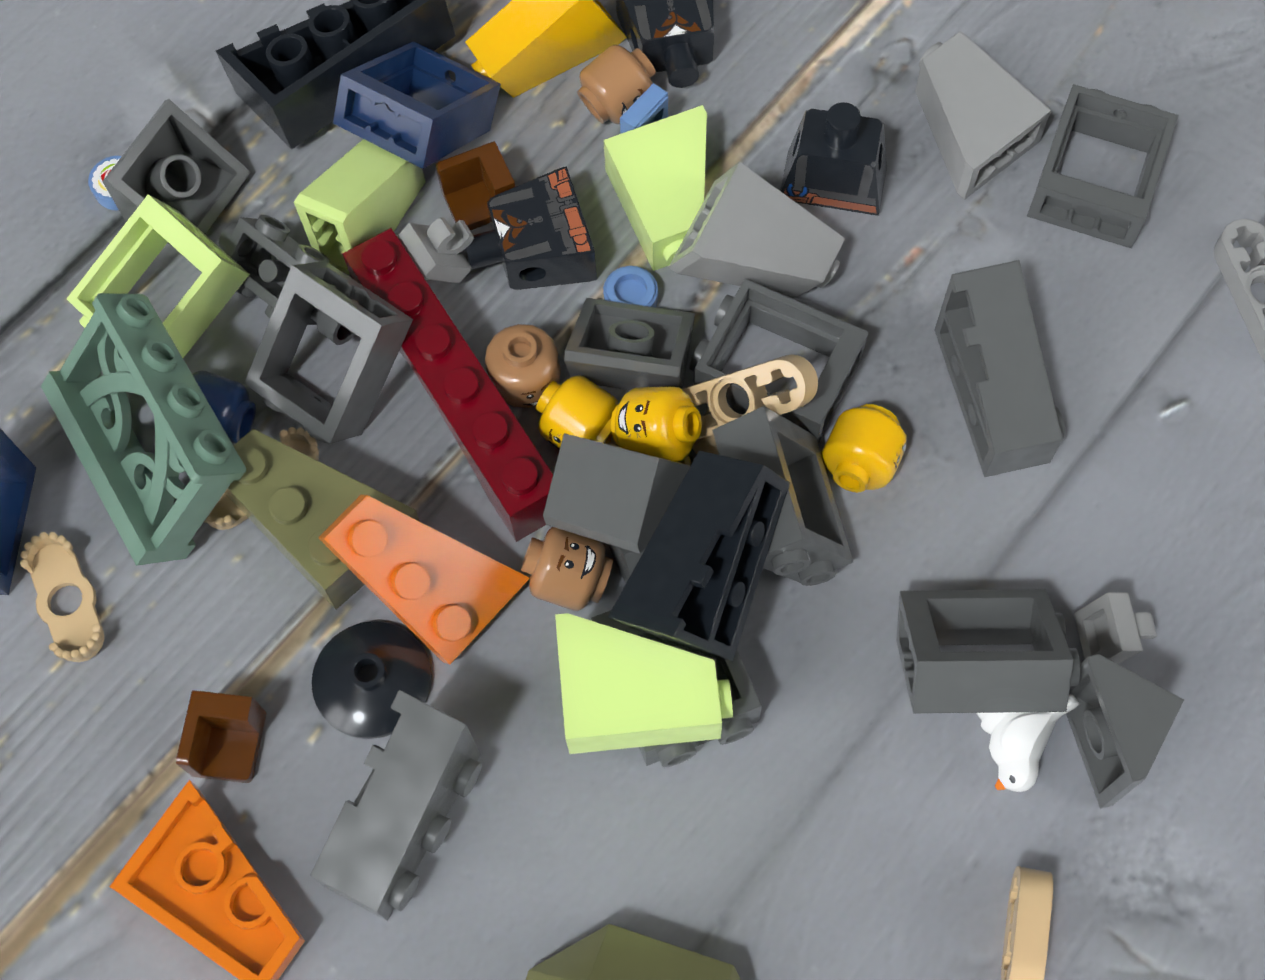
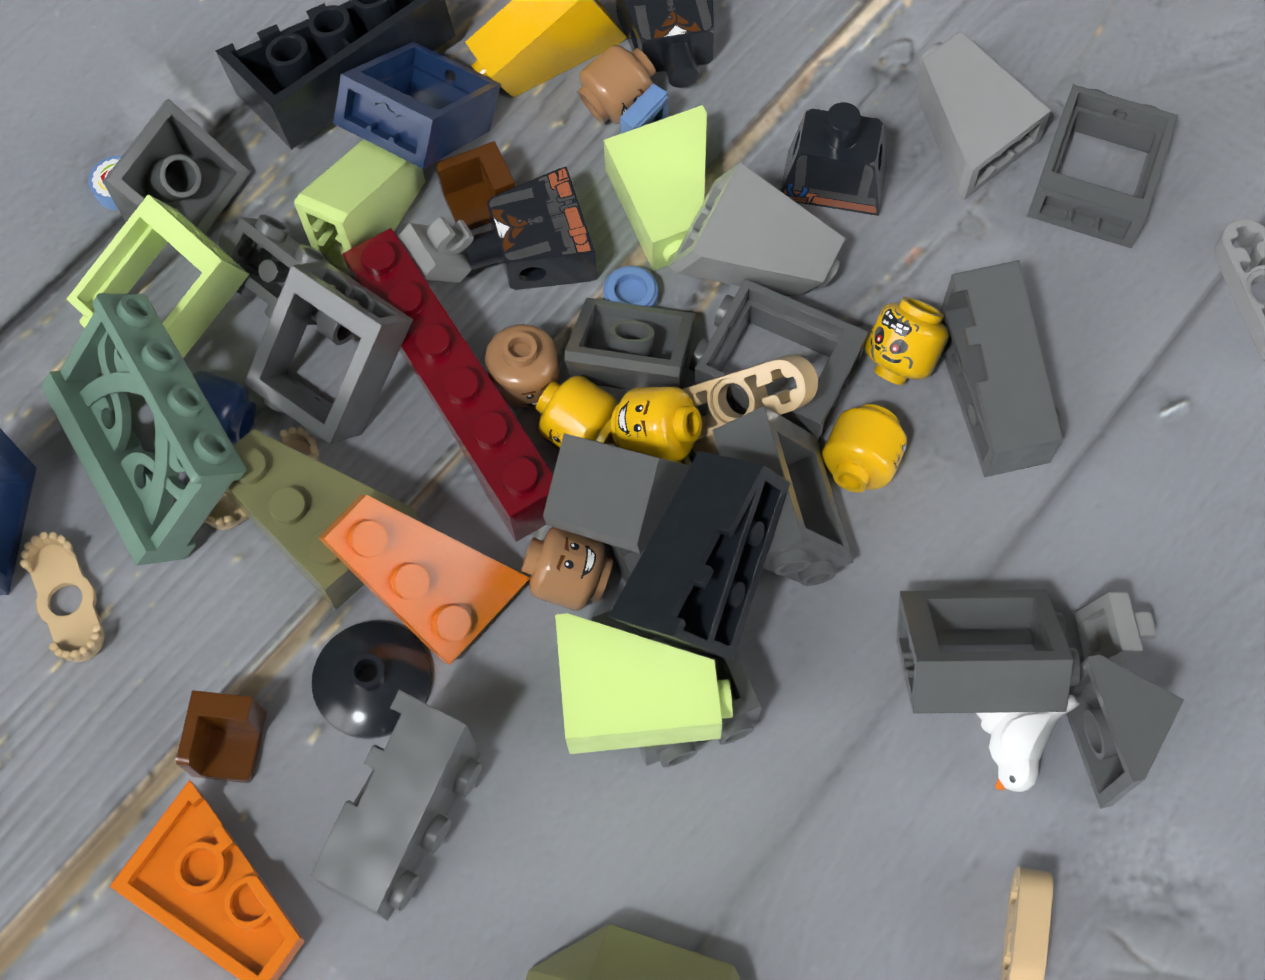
none -> yellow head [865,296,949,385]

